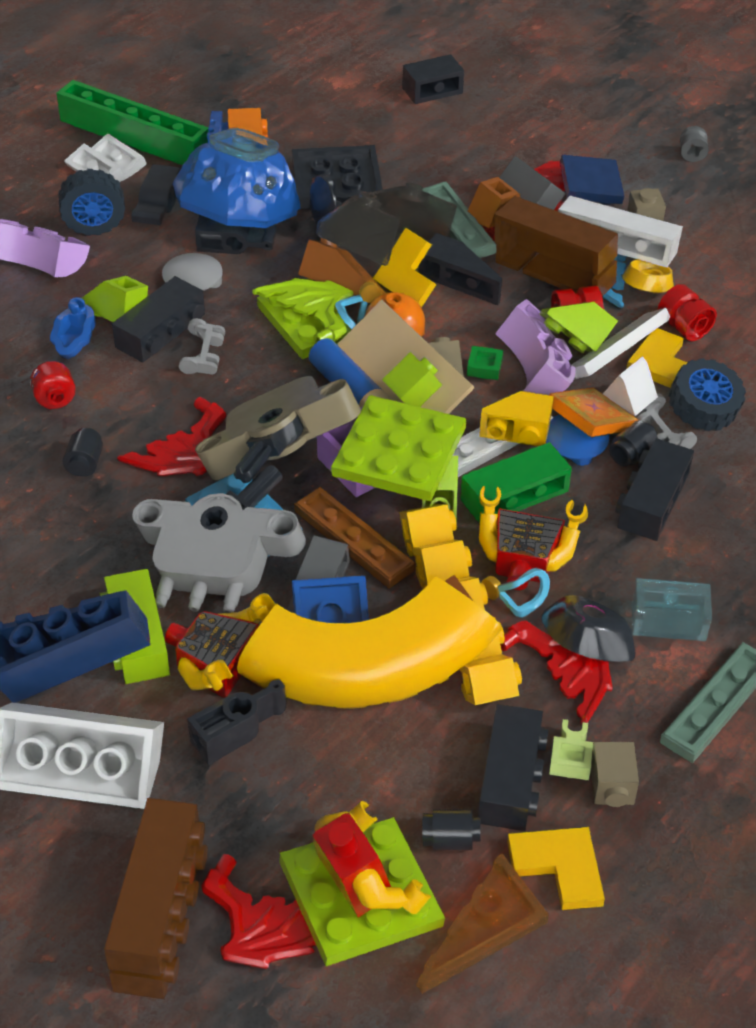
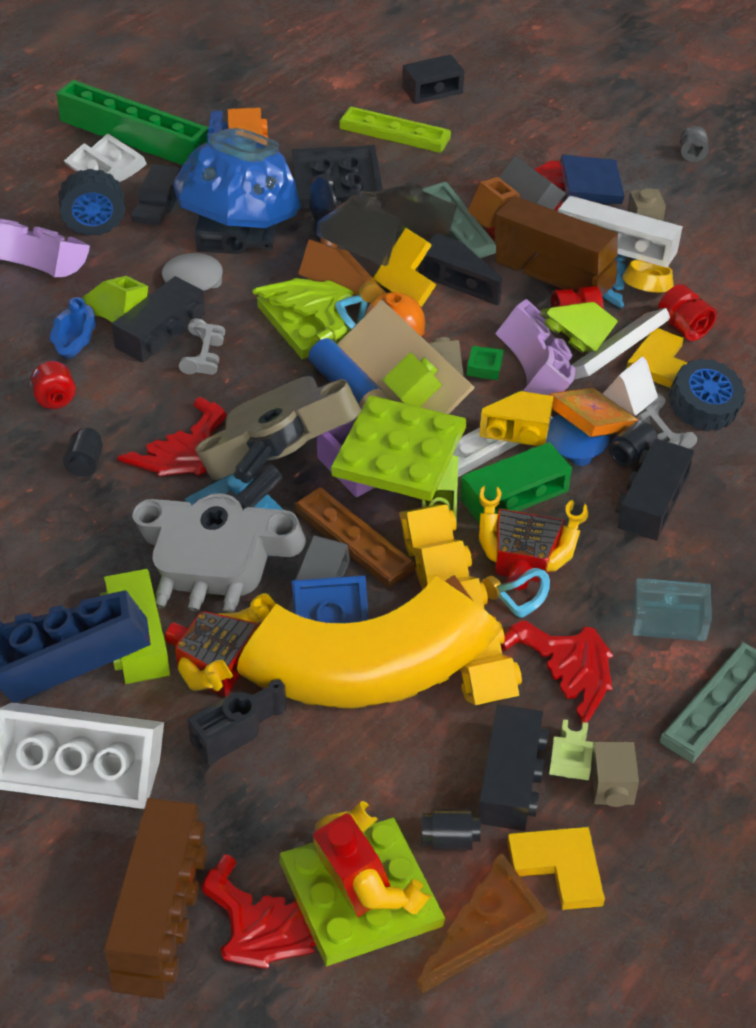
black piece [541,595,636,662] -> none
none -> lime tile [339,106,451,153]

